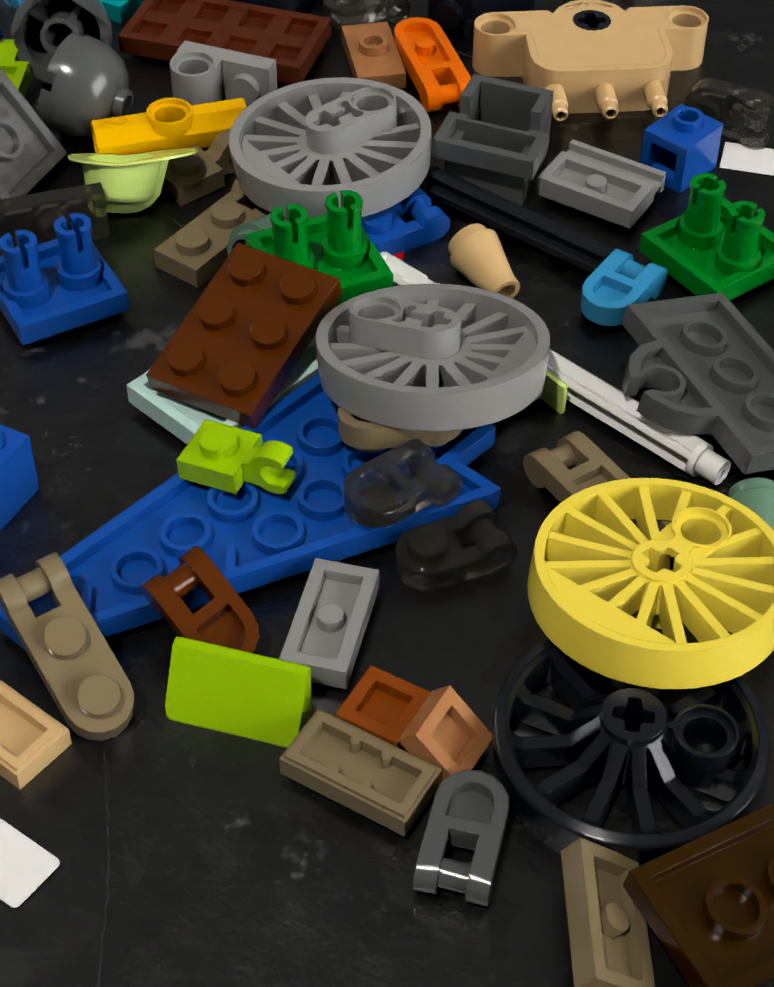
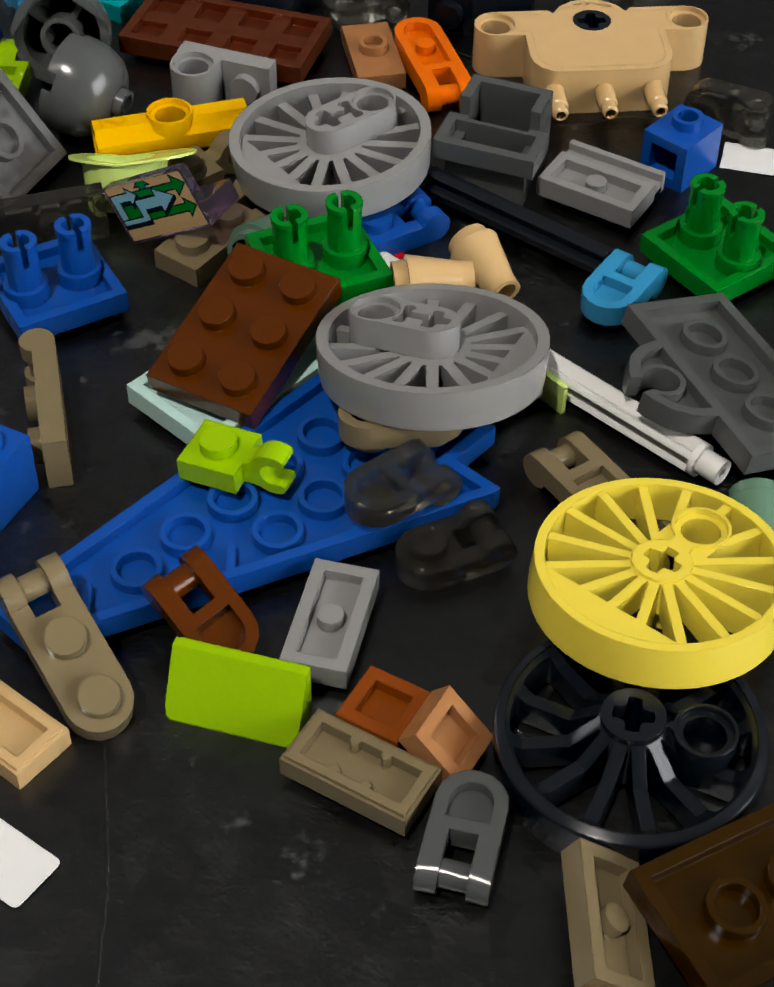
none -> dark tan plate [18,328,74,488]
none -> panel [103,163,240,244]
none -> tan cone [390,254,475,287]

